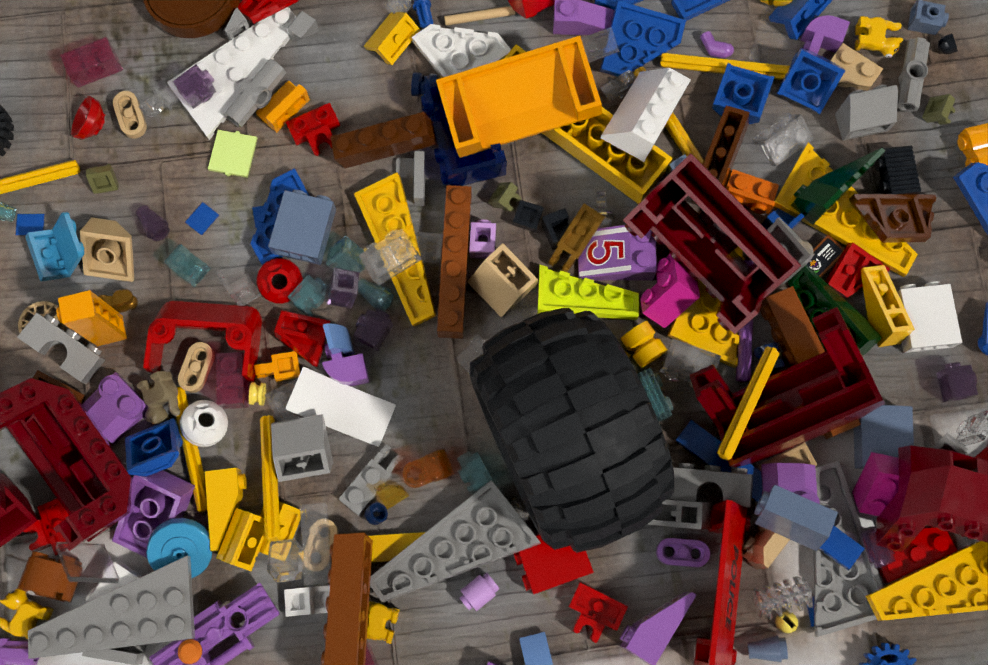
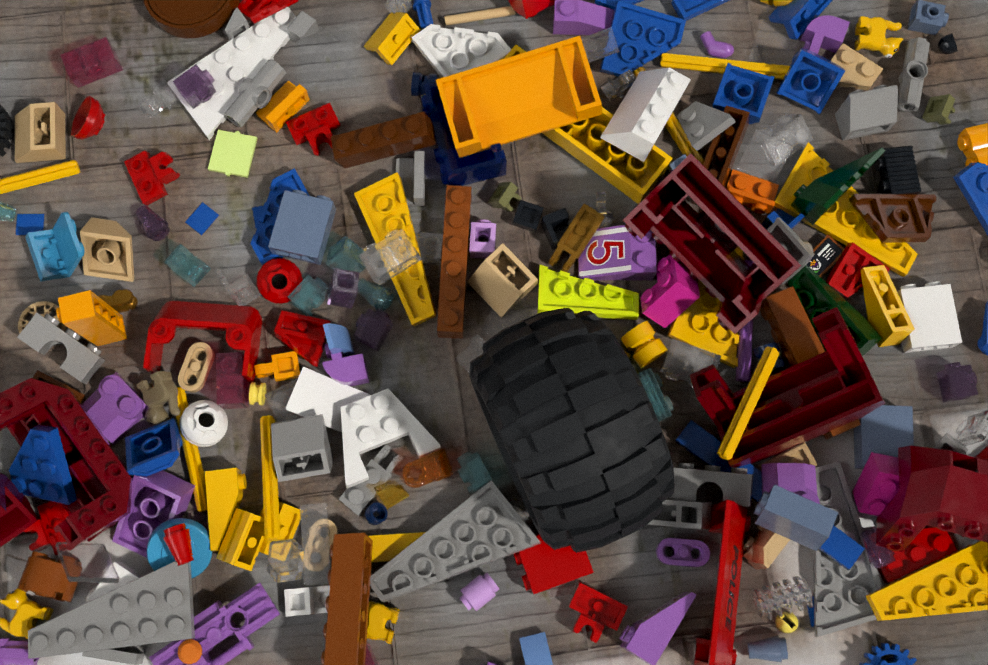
olive tile [86,164,119,194] -> none
tan plate [113,91,147,139] -> none
none -> blue plate [9,424,77,505]
none -> tan slope [15,102,66,163]
none -> red plate [124,150,180,206]
none -> red cone [163,523,194,566]
none -> white wing [340,389,441,488]
none -> light grey wing [677,101,736,151]
none -> clear piece [736,129,793,183]

